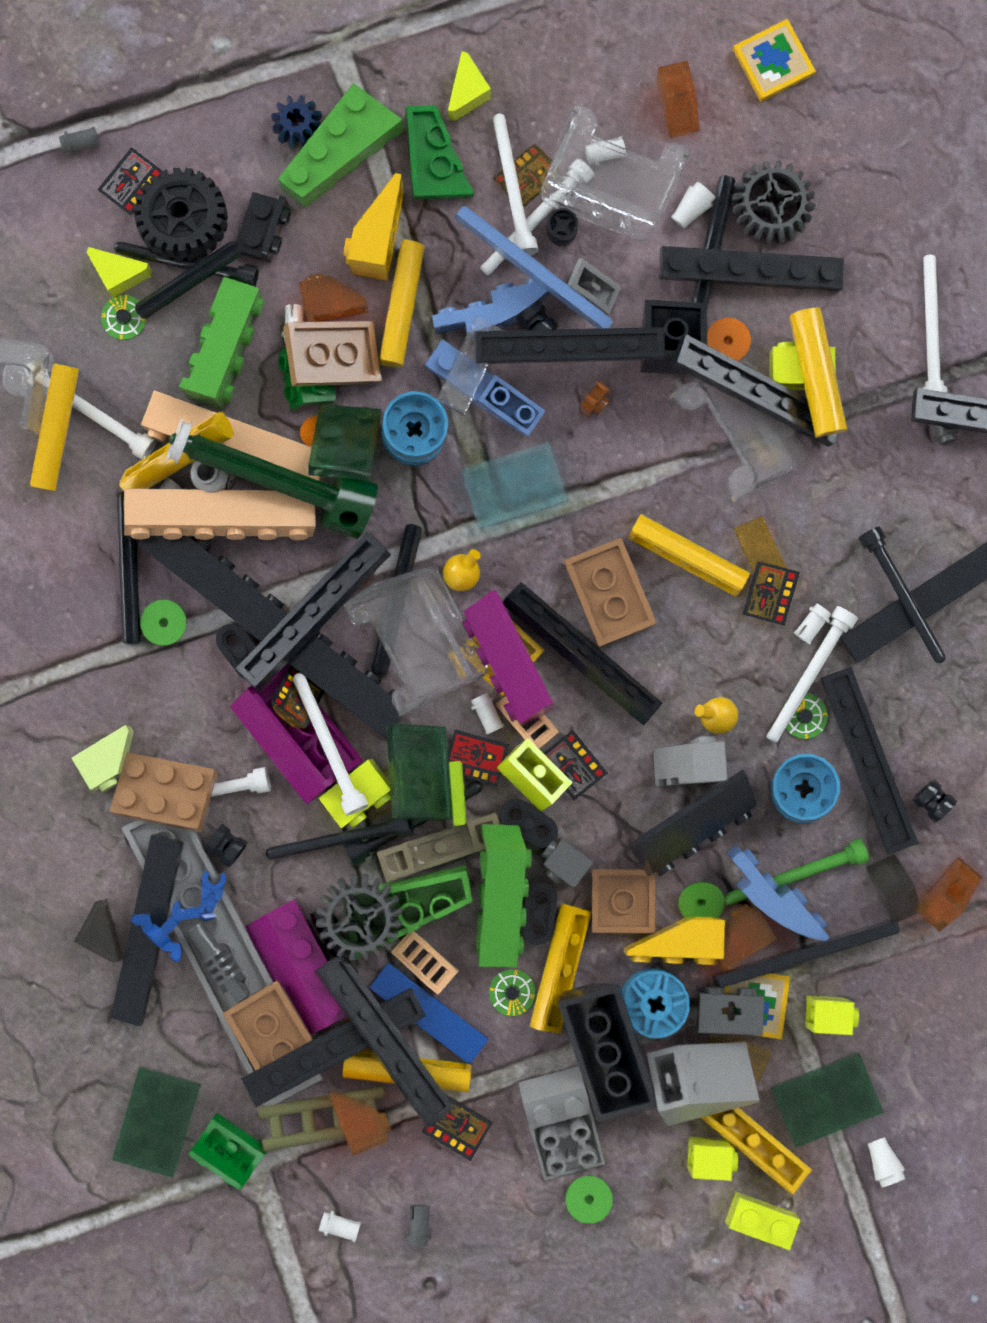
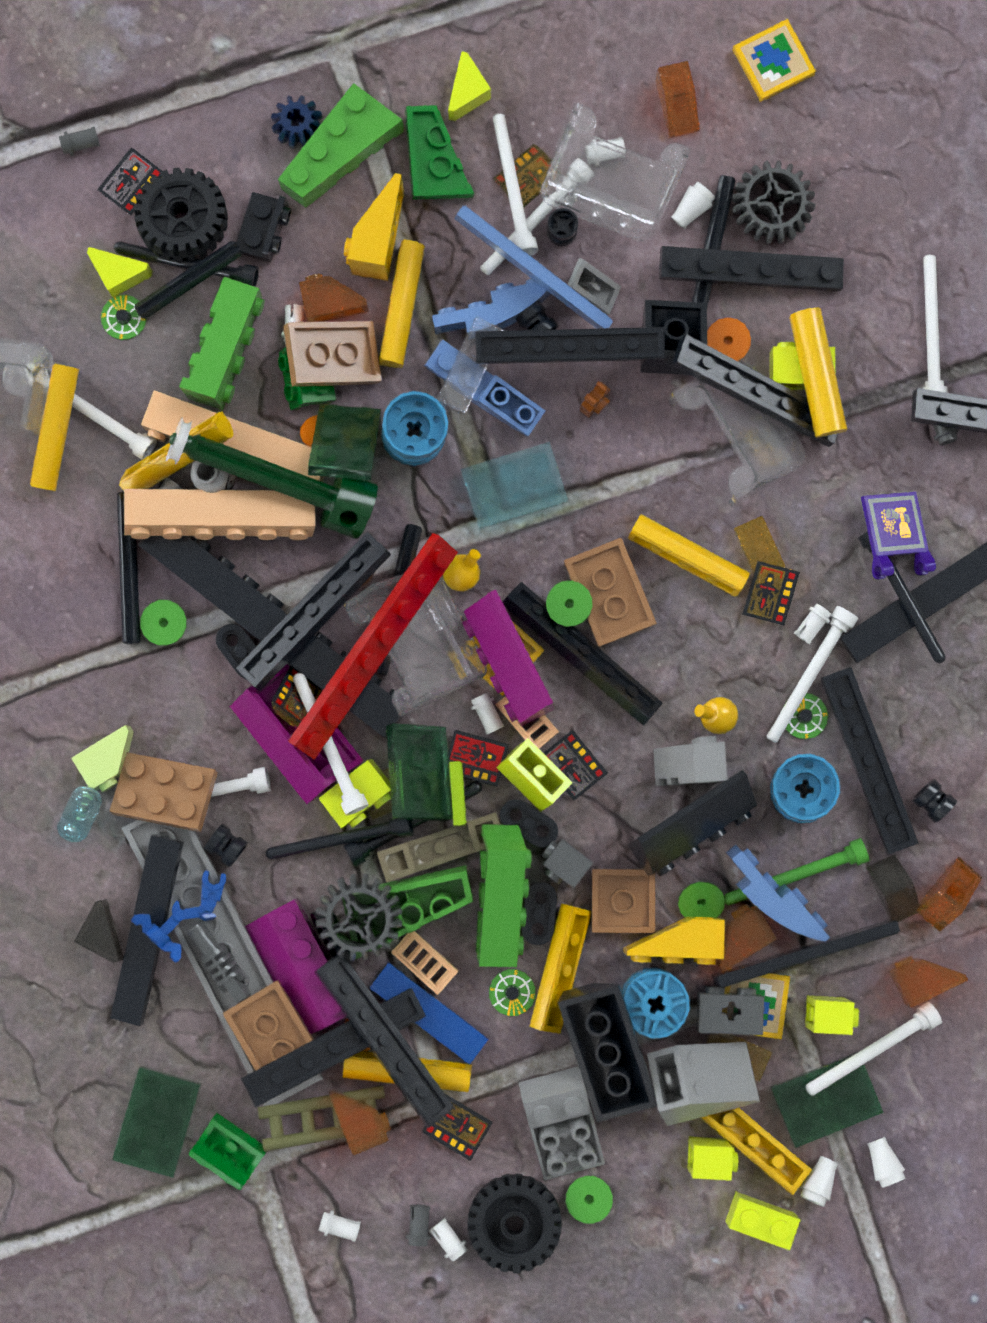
none -> clear light blue plate [57,786,102,842]
none -> red plate [288,533,458,760]
none -> white pin [429,1218,468,1262]
none -> black wheel [467,1174,562,1273]
none -> bright green piece [546,580,593,627]
none -> white cone [800,1156,838,1207]
none -> white piece [806,1002,942,1096]
none -> dark purple flag [861,492,936,580]
none -> clear orange slope [889,955,968,1008]

